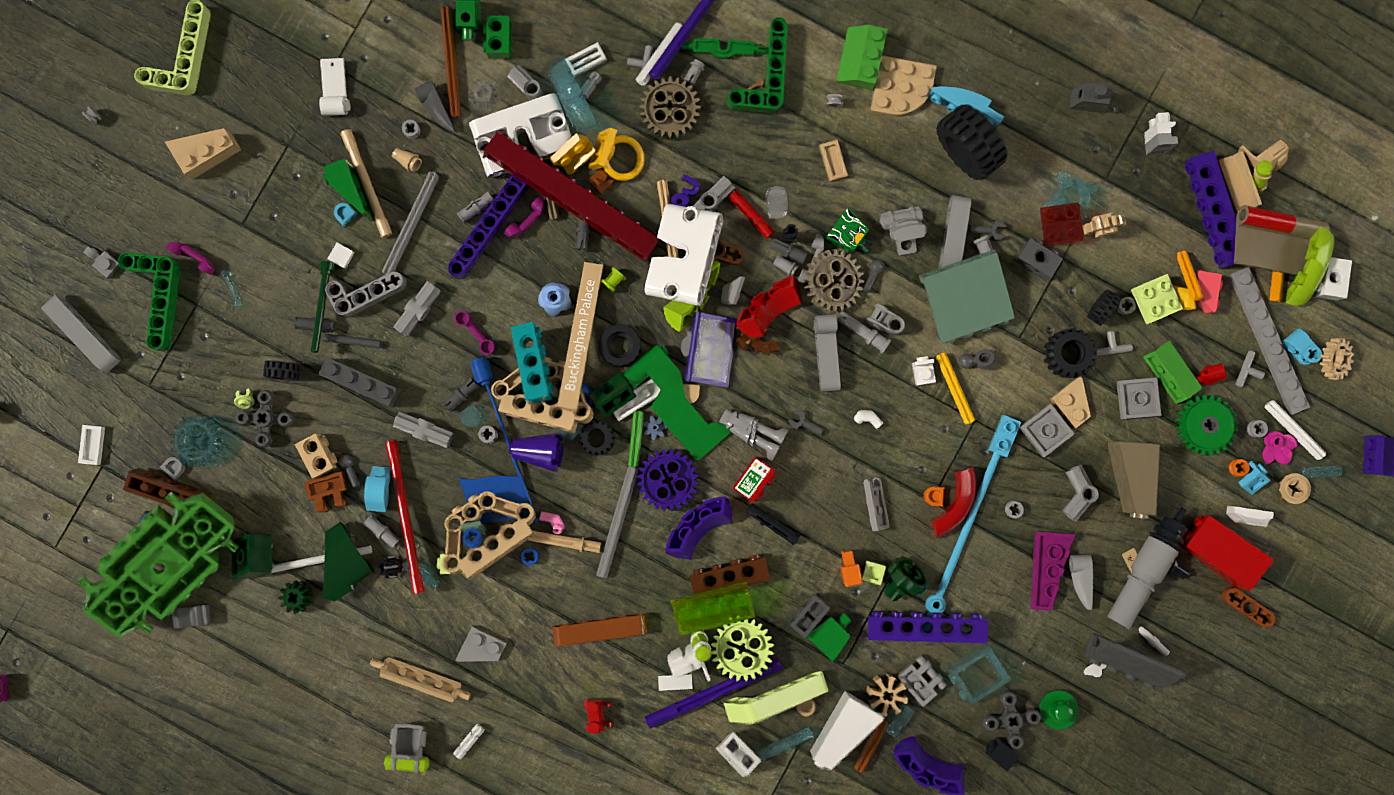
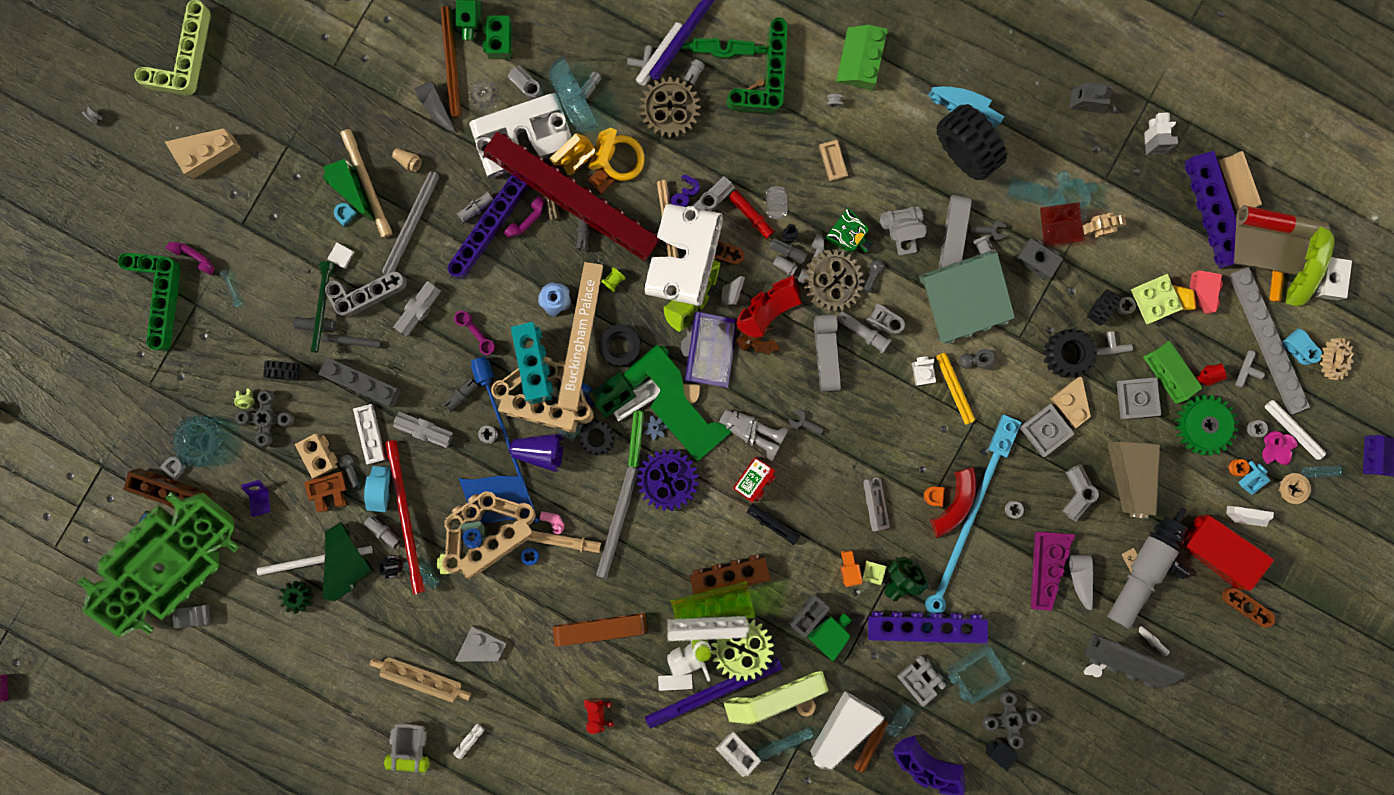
light grey beam [41,294,121,374] -> none
white tile [78,425,105,465] -> none
light grey plate [83,246,119,279] -> none
dark green slope [232,533,273,580] -> none
white door [320,58,350,116] -> none
light grey bush [402,120,421,139] -> none
clear light blue tile [458,404,481,427] -> none
white tile [564,42,607,77] -> none
dark purple brick [665,496,732,560] -> none
white arm [854,410,883,429] -> none
tan gear [866,674,908,716] -> none
tan plate [870,56,936,116] -> none
green plate [1039,690,1079,730] -> none
light orange axle [1177,250,1203,301] -> none
tan piece [1238,140,1289,194] -> none
none -> dark purple bracket [241,480,270,517]
none -> white tile [353,404,387,464]
none -> white fence [667,616,749,641]
none -> clear light blue slope [1007,178,1049,206]

